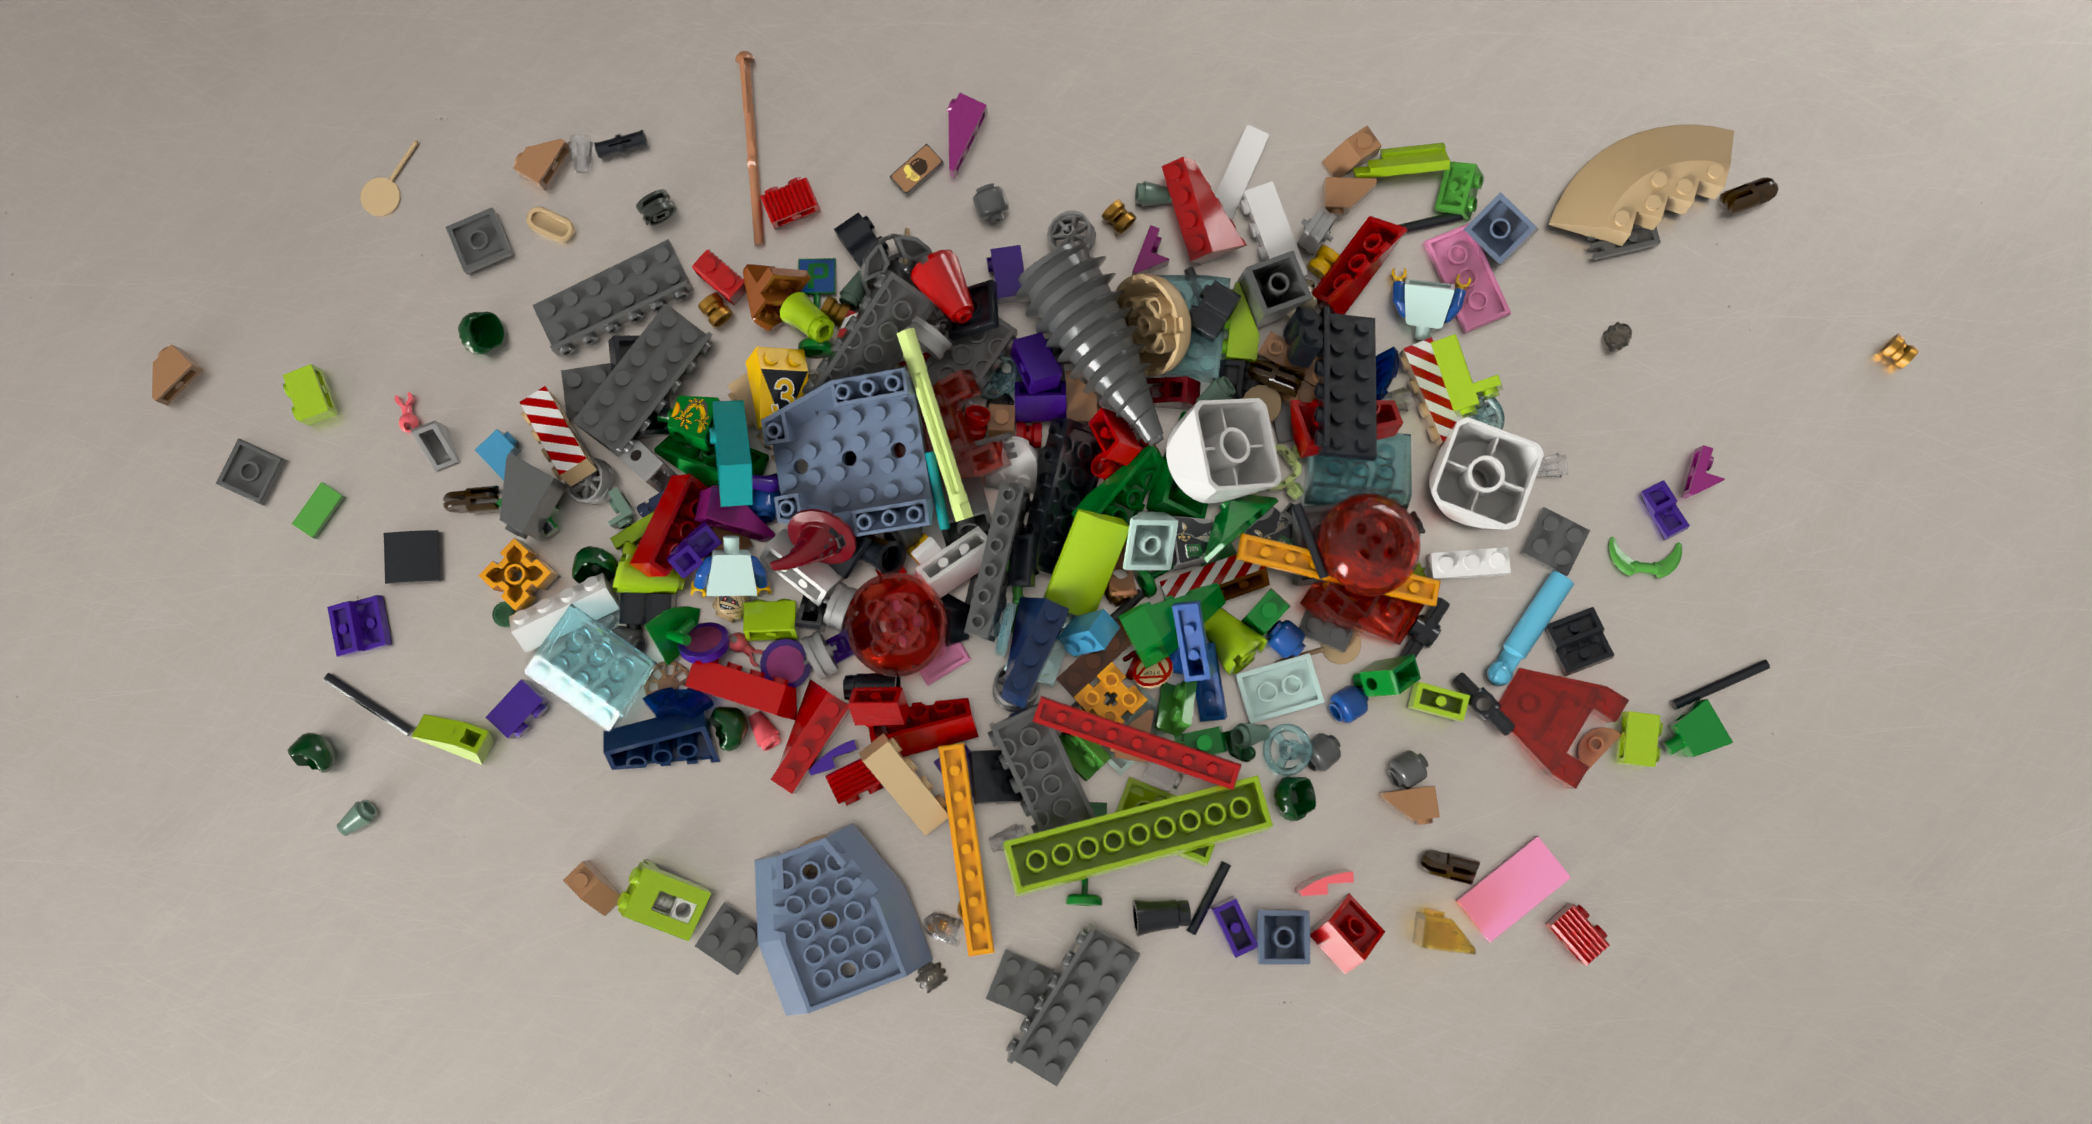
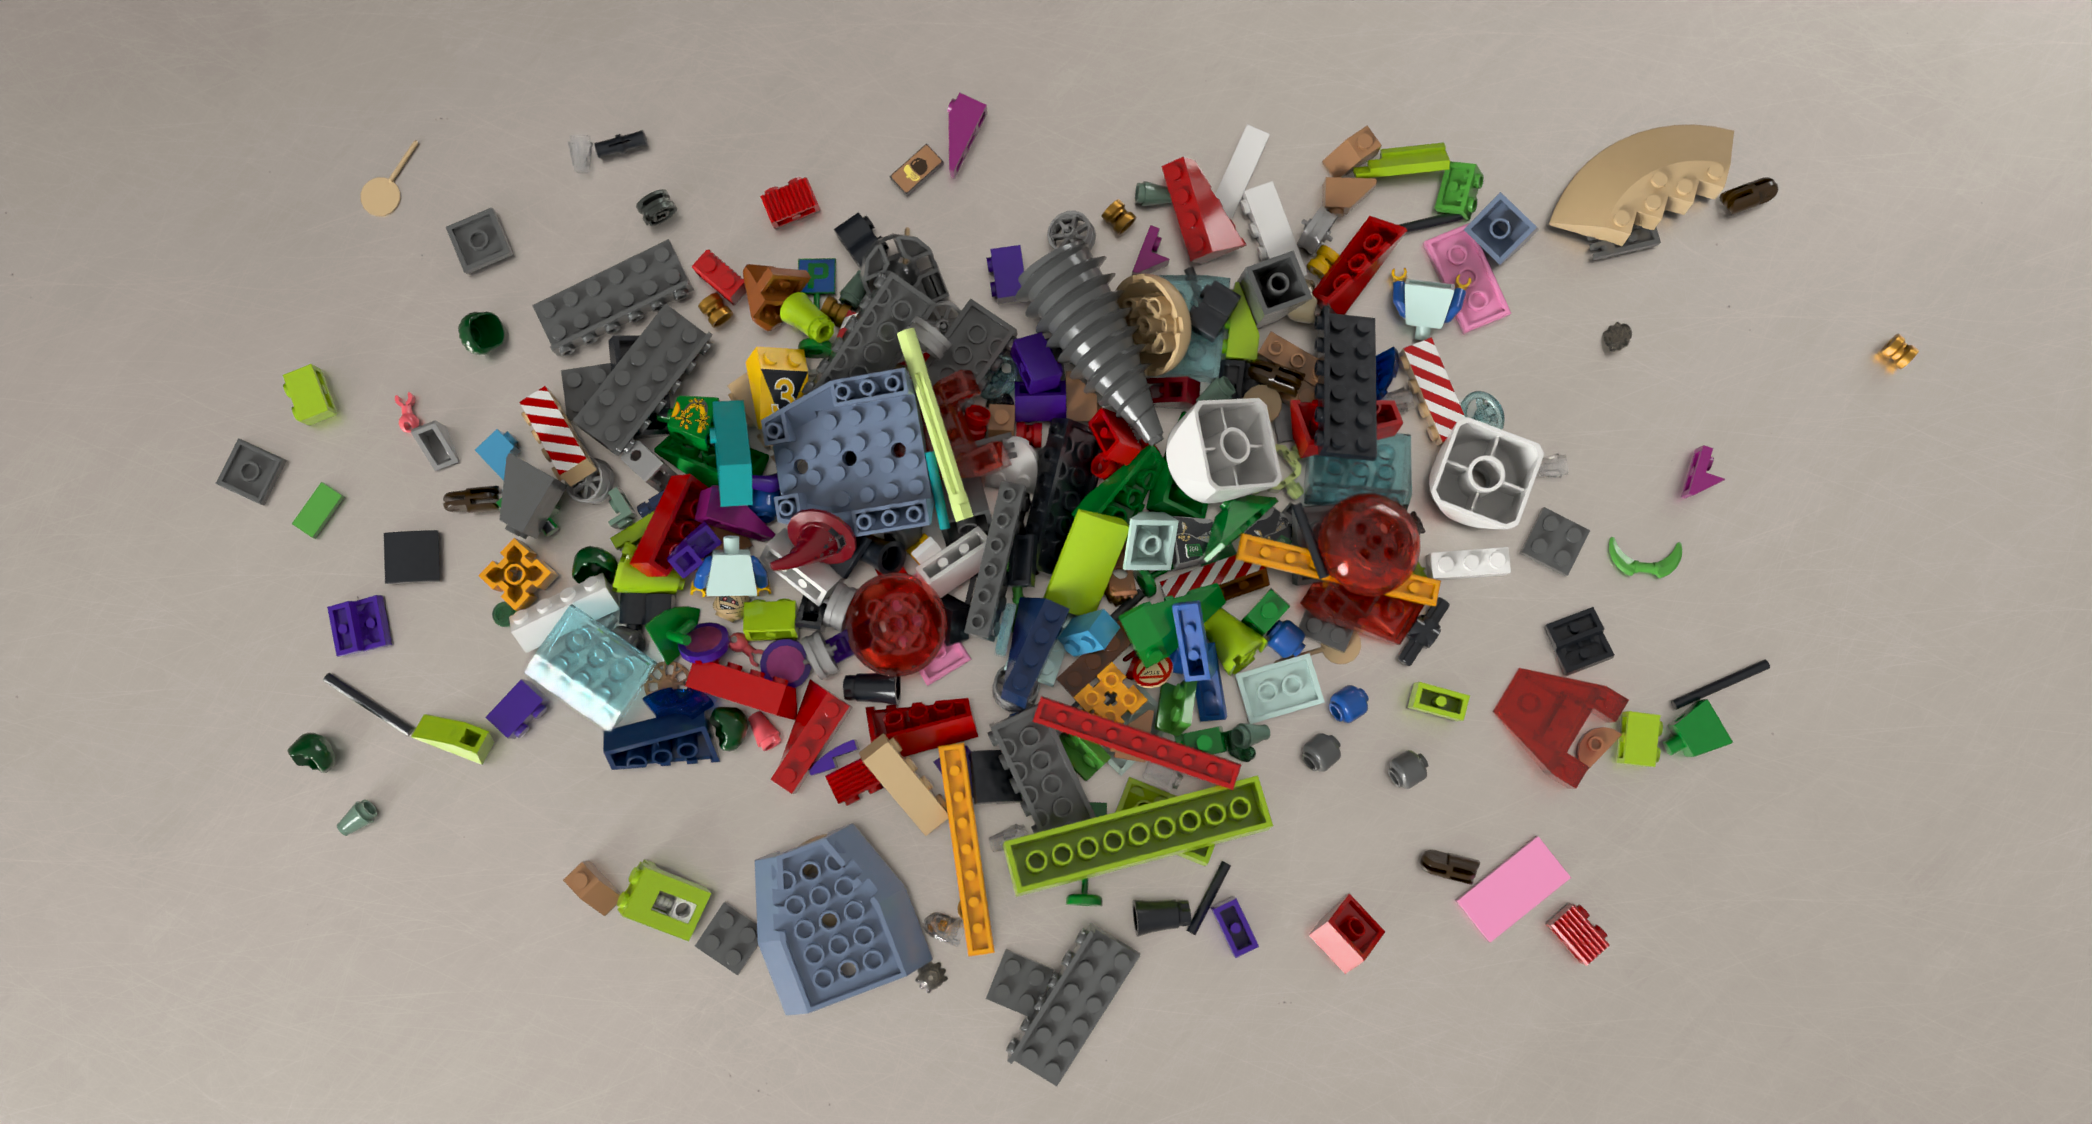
medium nougat slope [152,344,203,405] -> none
medium nougat slope [513,139,571,190] -> none
tan tile [526,207,576,244] -> none
nougat bar [735,51,764,246] -> none
red brick [848,686,910,727] -> none
red cone [911,249,974,323] -> none
black tile [948,279,999,341] -> none
dark grey head [973,183,1009,223] -> none
sand blue slope [1258,909,1310,964] -> none
clear light blue piece [1263,724,1312,776] -> none
dark green hair [1273,776,1316,821] -> none
black brick [1283,307,1323,368] -> none
coral slope [1295,869,1354,896] -> none
green torso [1353,654,1421,697] -> none
medium nougat slope [1379,786,1440,825] -> none
clear yellow slope [1413,908,1476,955] -> none
lime brick [1431,334,1504,418] -> none
black axle [1453,672,1516,736] -> none
medium azure piece [1487,571,1574,686] -> none
dark purple slope [1641,480,1690,540] -> none

